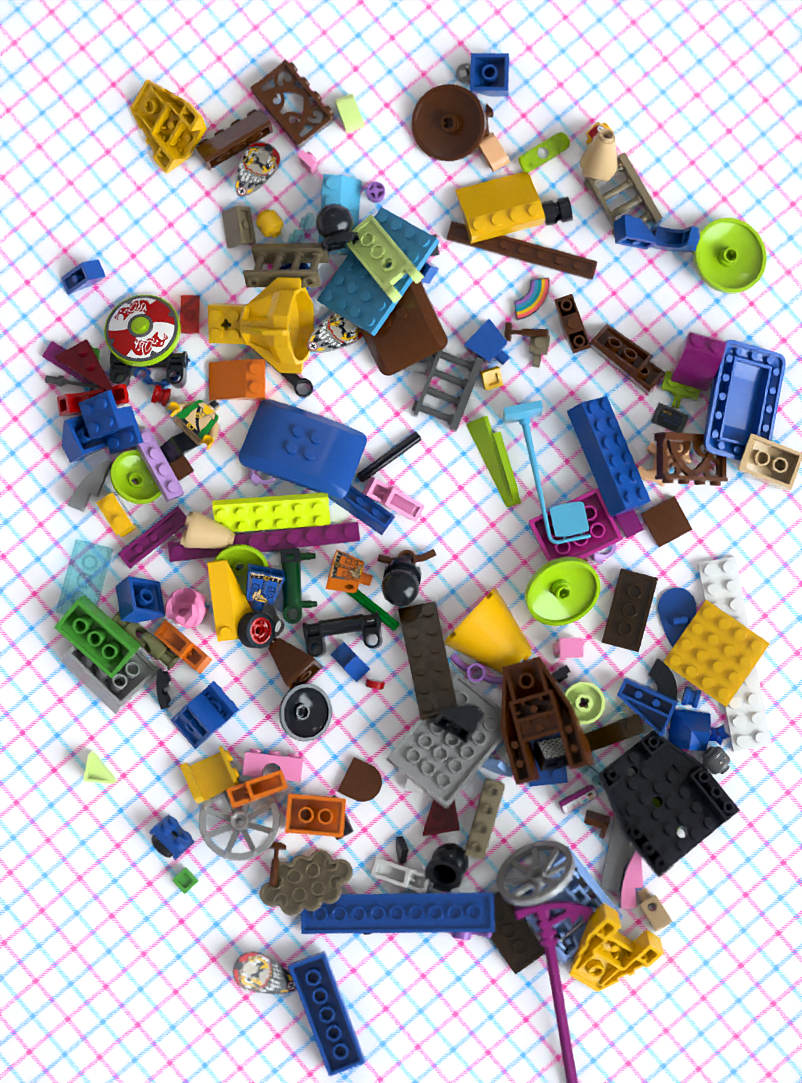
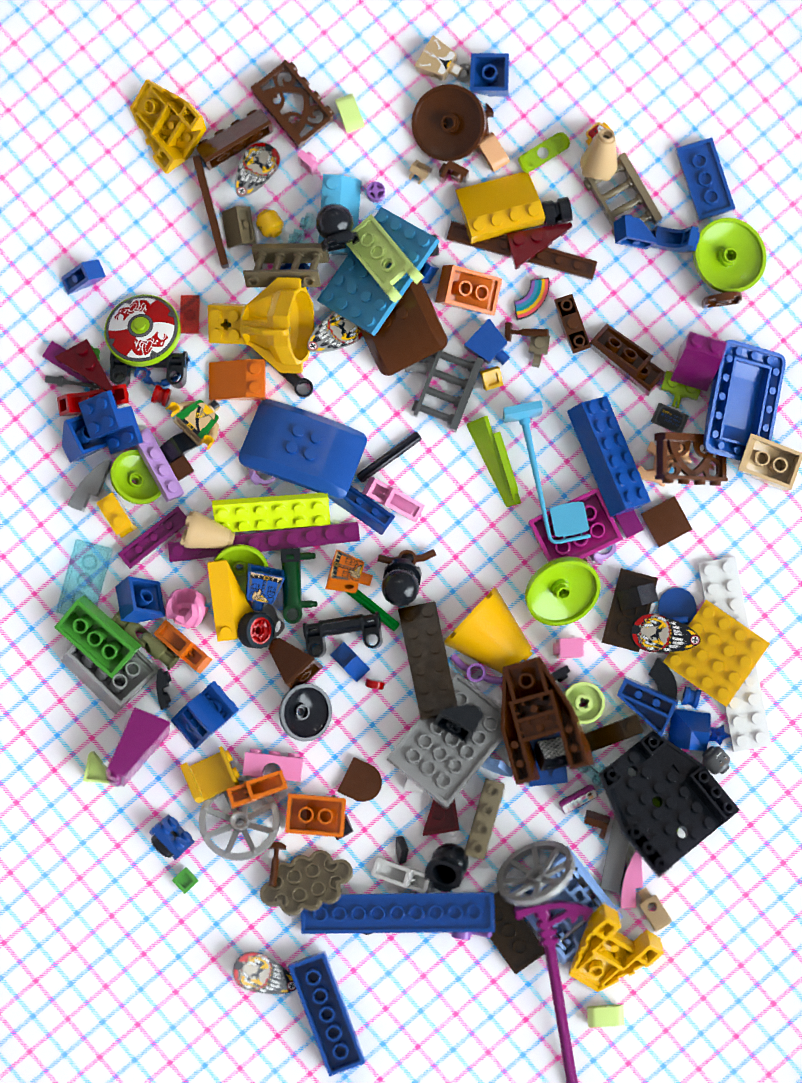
none -> magenta slope [106,707,171,787]
none -> reddish brown tile [192,155,229,269]
none -> tan tile [409,159,433,185]
none -> tan torso [414,35,463,81]
none -> orange slope [435,265,502,316]
none -> reddish brown bracket [439,160,469,184]
none -> dark red wing [506,222,572,270]
none -> yellowish green beam [587,1004,625,1028]
none -> black slope [617,583,659,611]
none -> shield [632,614,701,653]
none -> blue plate [675,137,736,221]
none -> reddish brown tile [701,292,743,309]

